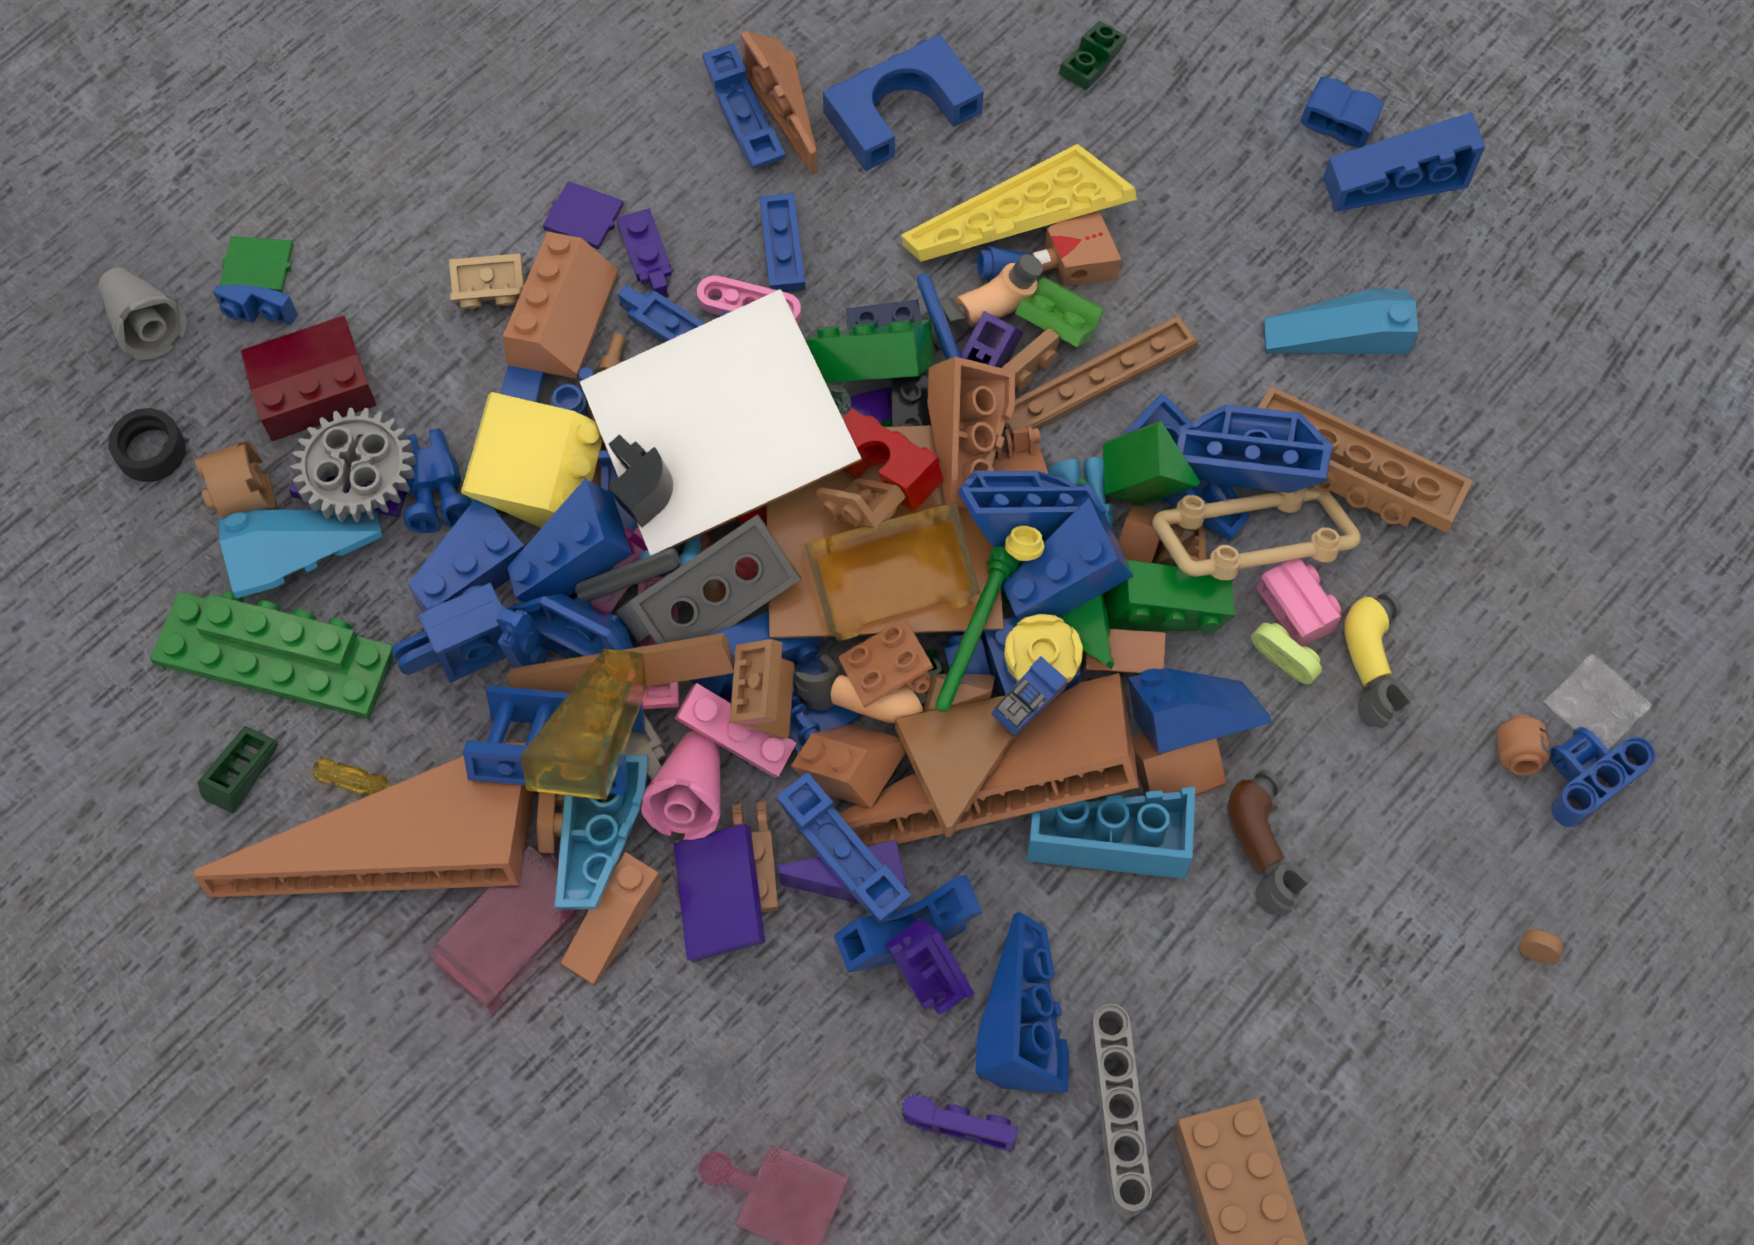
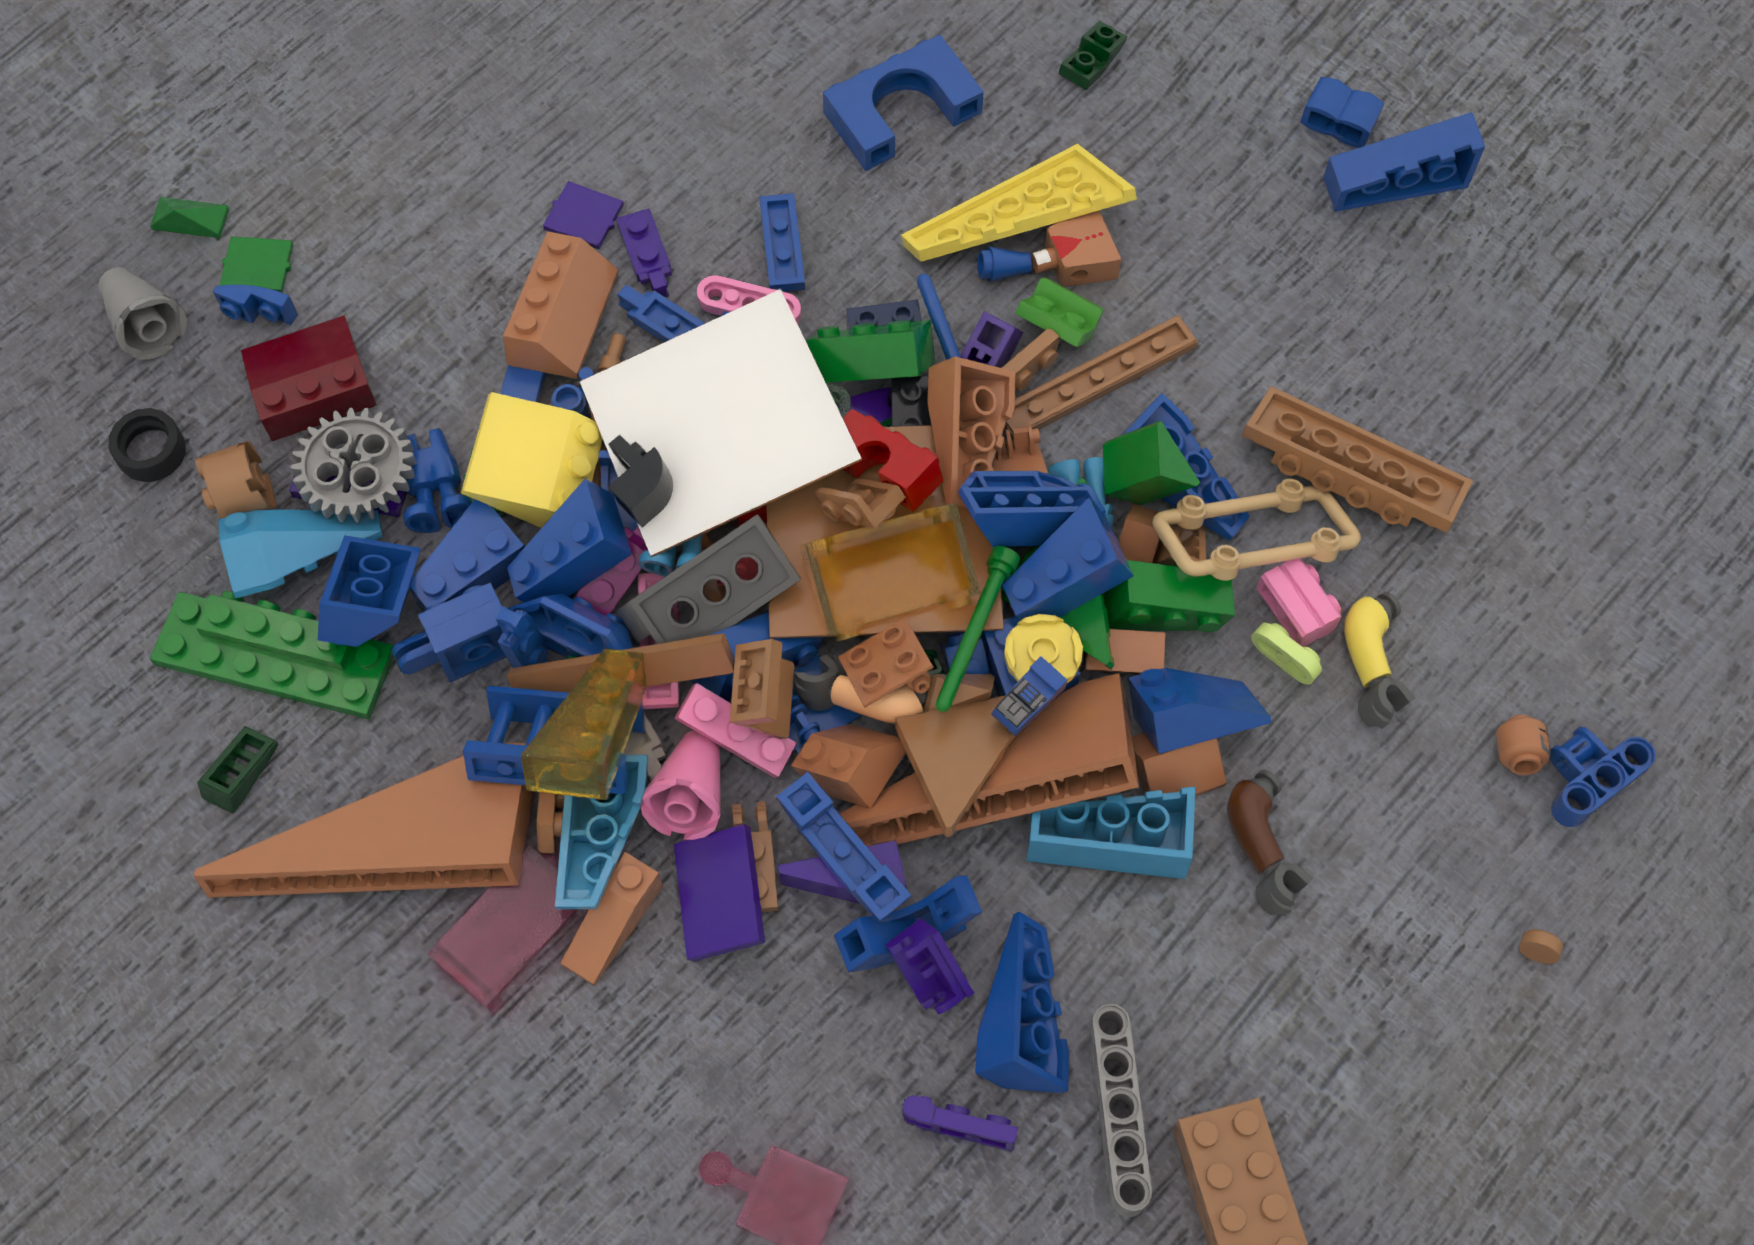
clear yellow axle [312,757,390,795] -> none
tan bracket [449,253,525,309] -> none
dark grey axle [575,548,681,603] -> none
blue slope [702,43,785,169] -> none
nougat wedge [741,31,818,175] -> none
piece [921,254,1043,349] -> none
light yellow plate [1005,526,1044,561] -> none
blue wedge [1177,404,1332,493] -> none
dark azure wedge [1263,289,1419,354] -> none
clear hinge [1543,654,1653,750] -> none
none -> green slope [150,197,229,238]
none -> blue slope [318,535,421,647]

